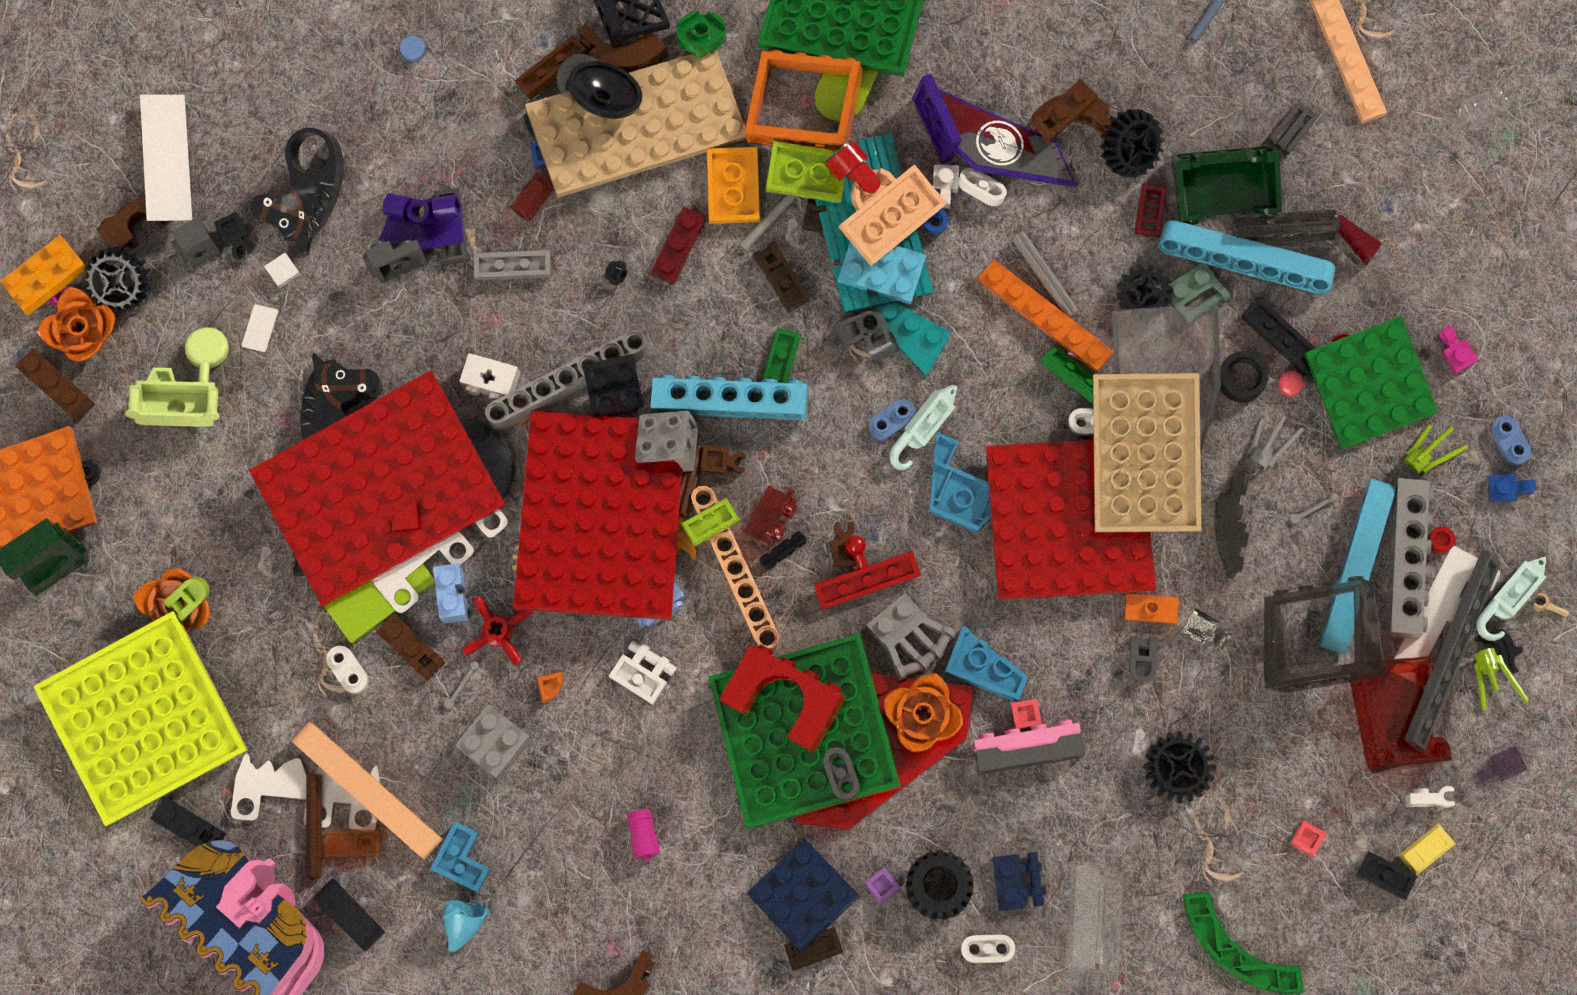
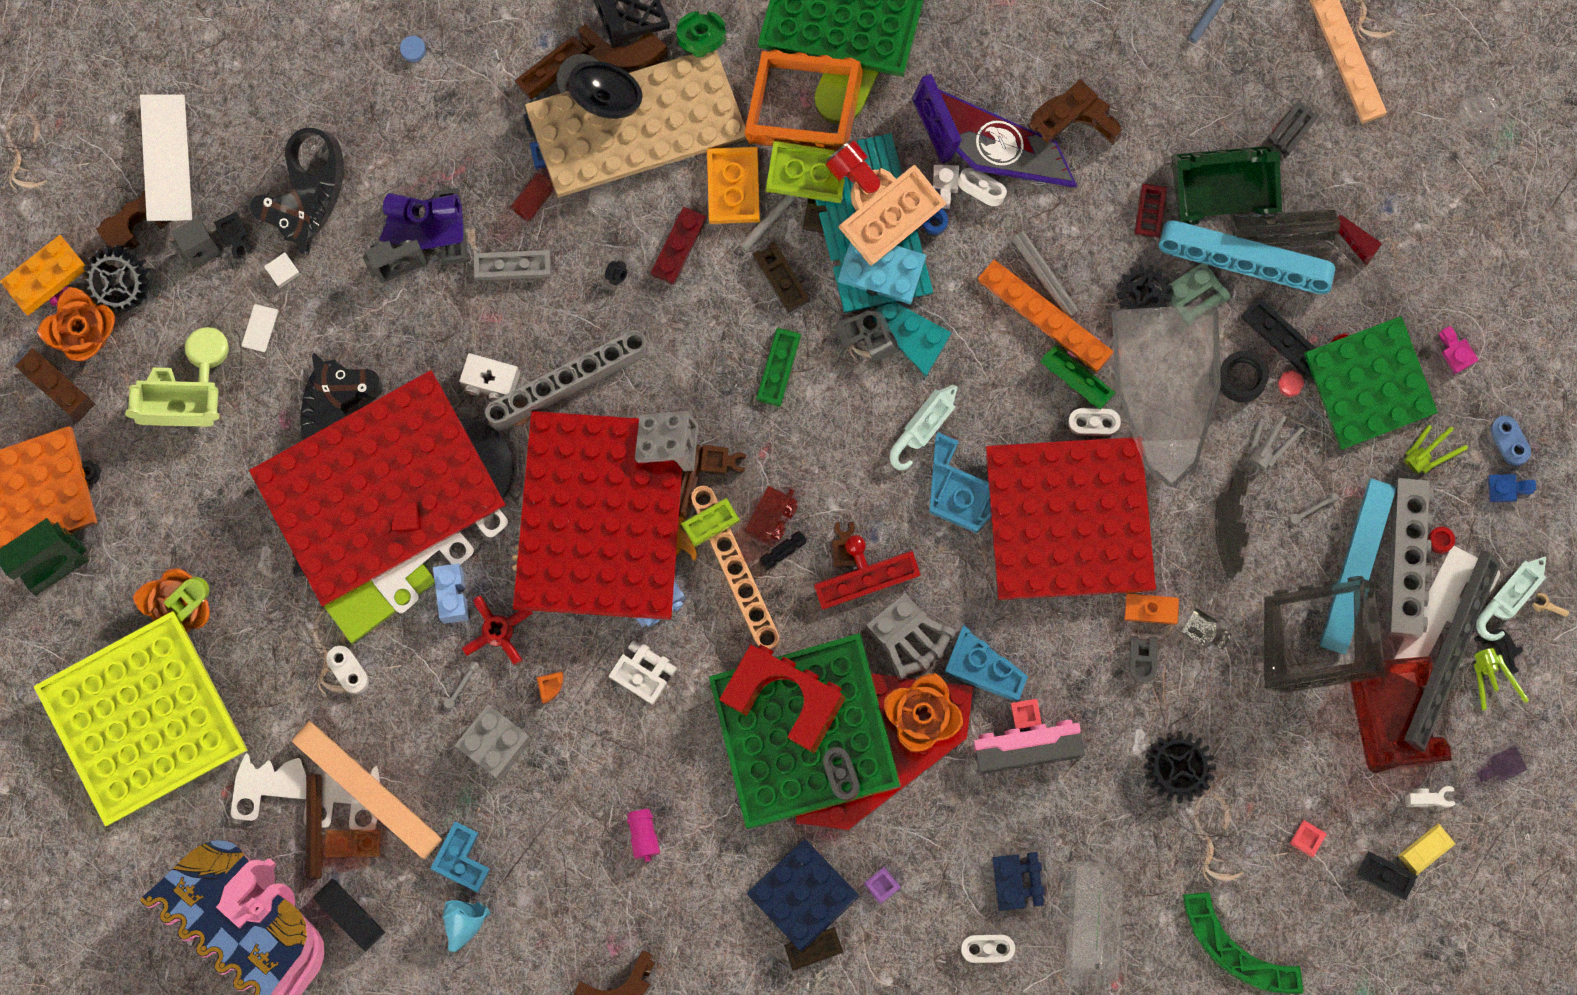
black plate [150,796,227,847] -> none
reddish brown plate [376,613,446,682] -> none
black plate [582,354,644,417] -> none
medium azure brick [651,375,809,421] -> none
medium blue plate [869,399,916,441] -> none
black tyre [906,850,974,920] -> none
tan plate [1093,373,1202,532] -> none
black gear [1099,109,1165,178] -> none

